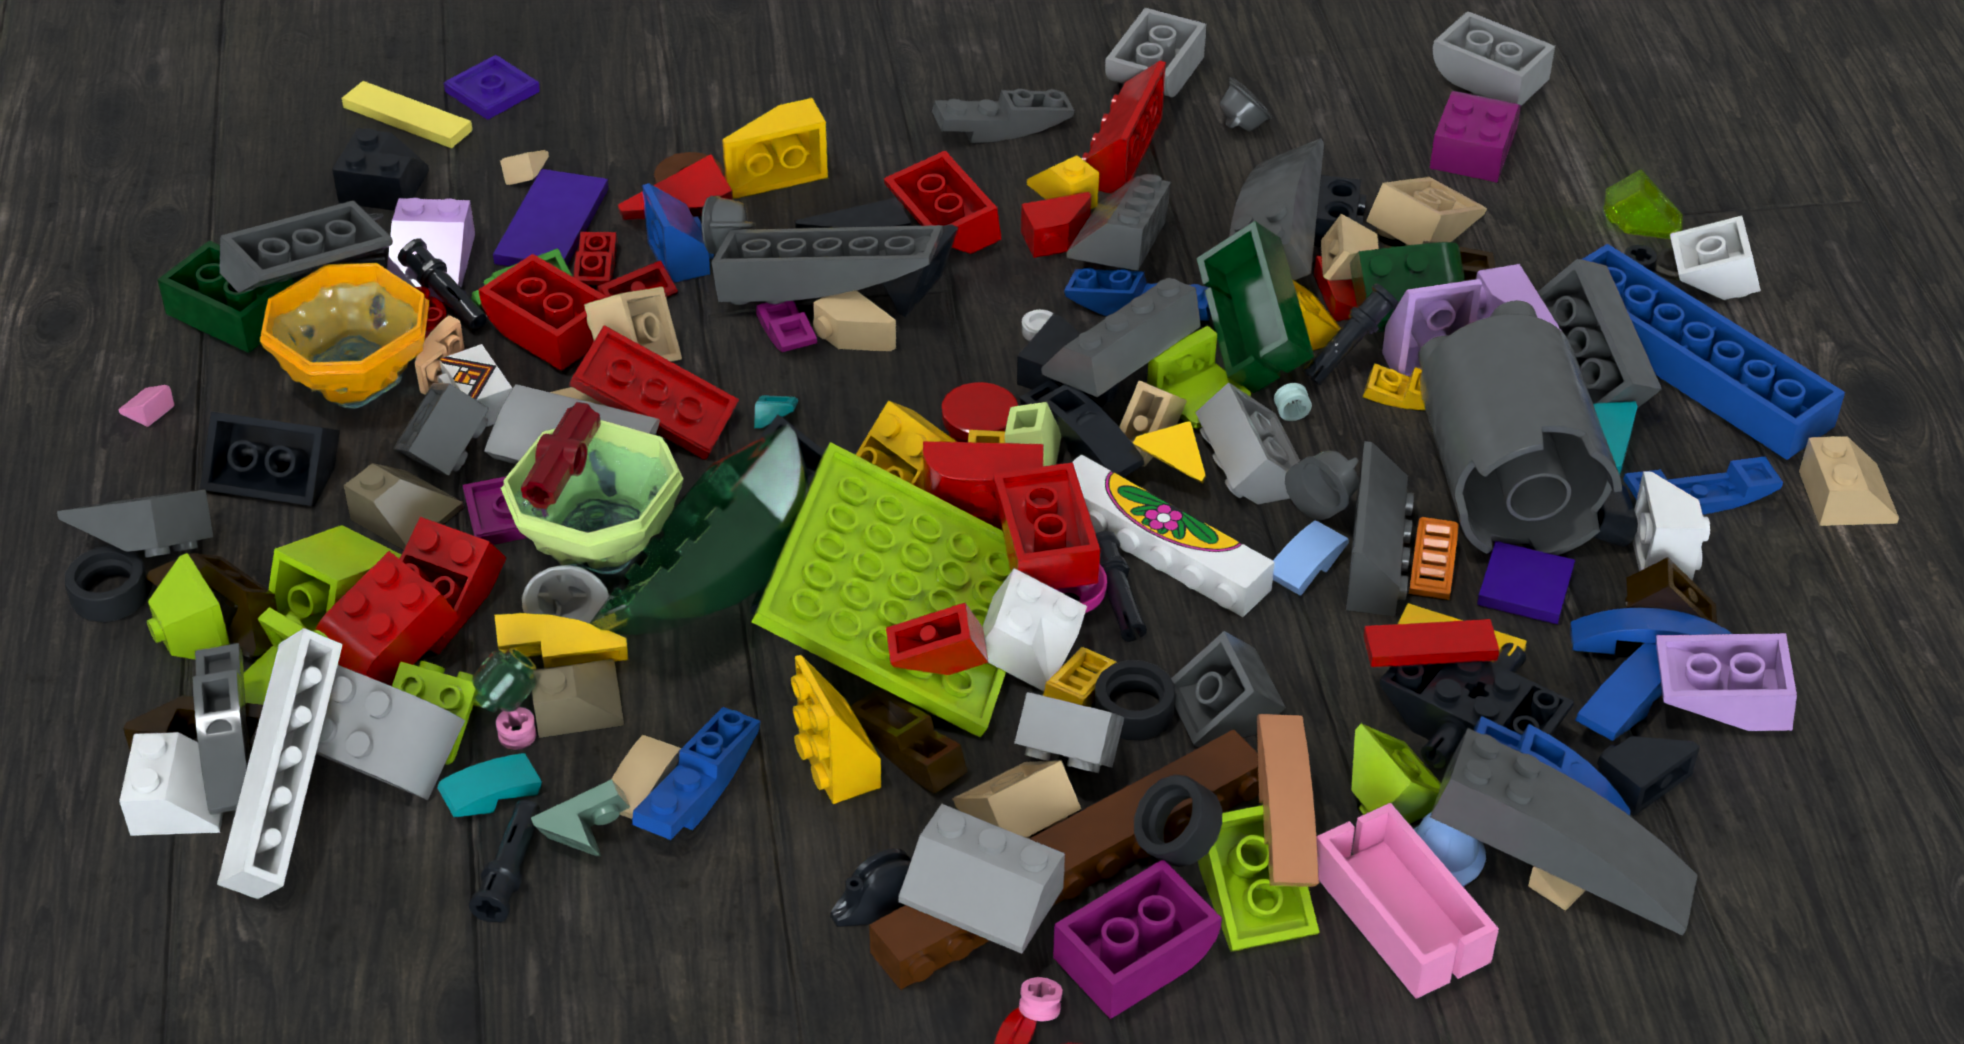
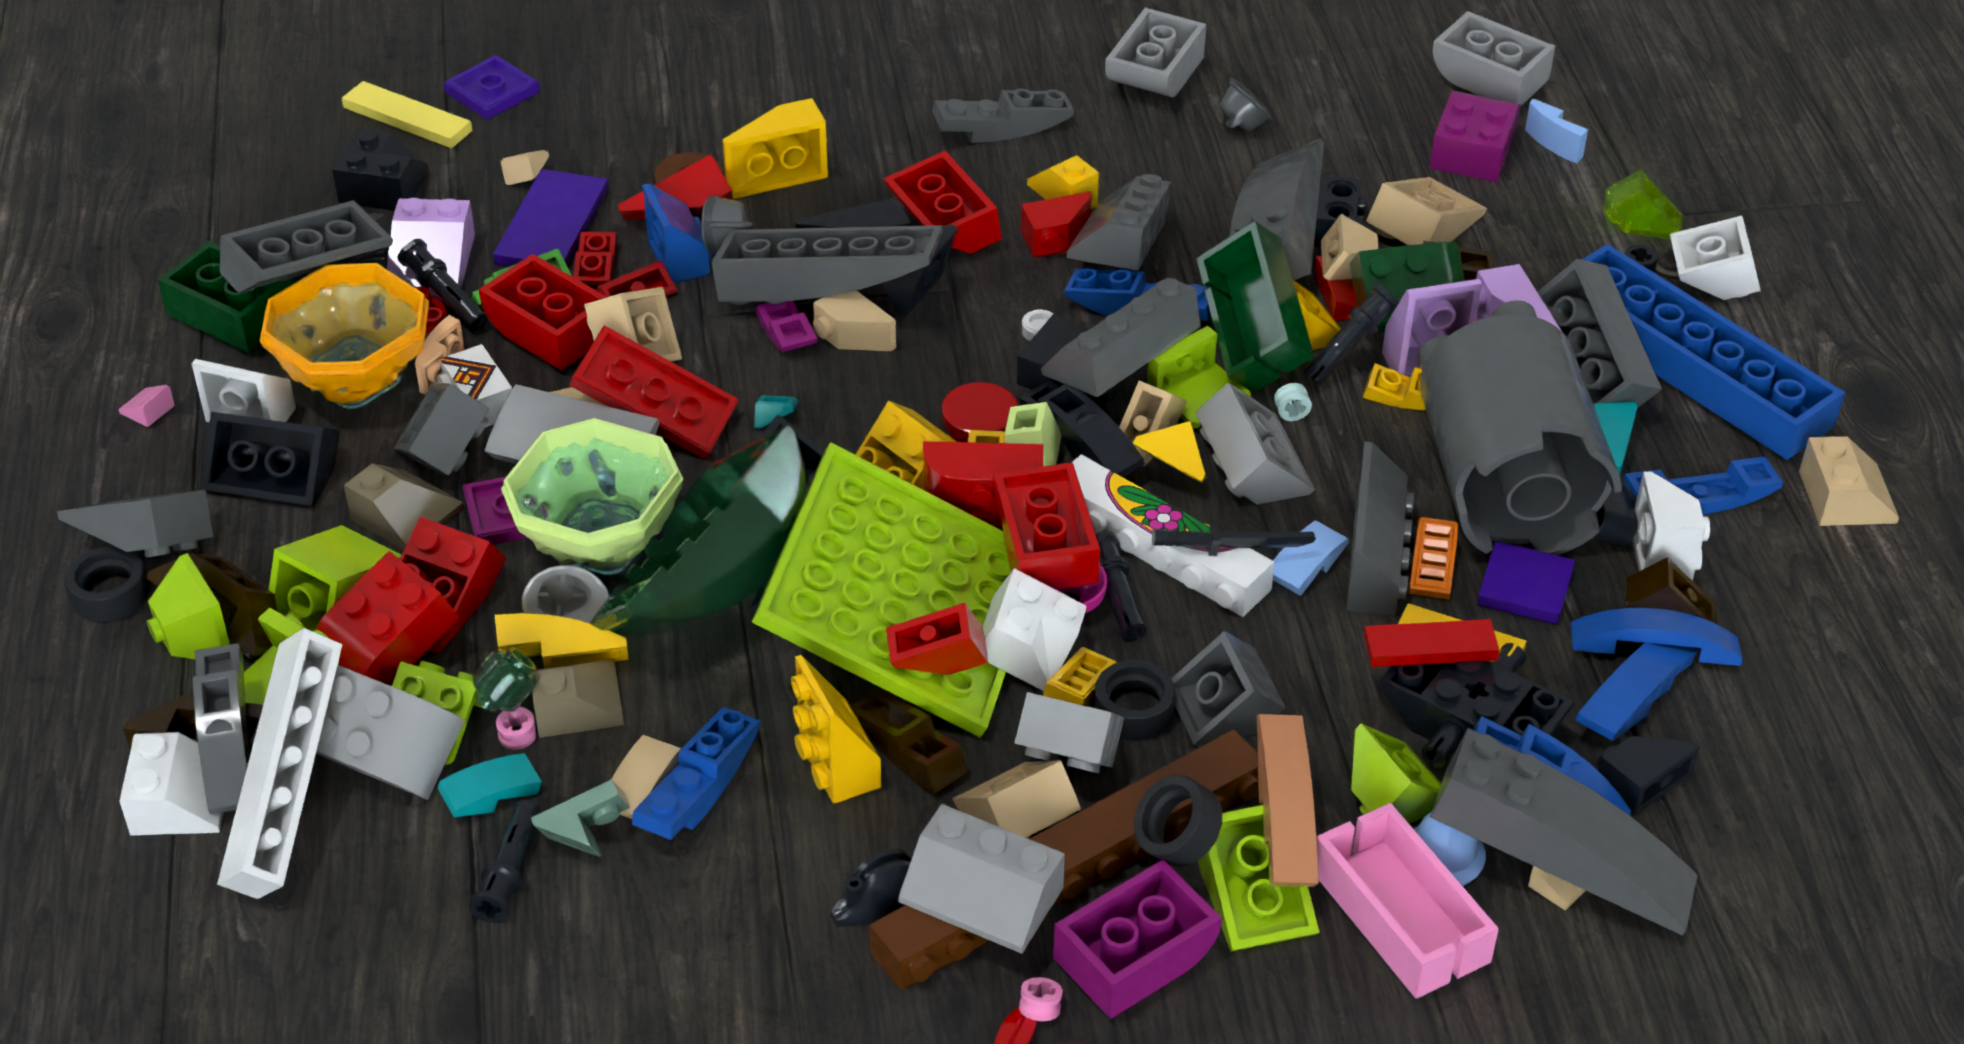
dark red piece [521,402,601,509] -> none
red slope [1082,61,1166,194] -> none
dark grey piece [1285,450,1359,520] -> none
lavender slope [1656,633,1797,731] -> none
none -> white slope [192,359,296,422]
none -> black sword [1152,524,1316,556]
none -> light blue slope [1525,99,1588,164]

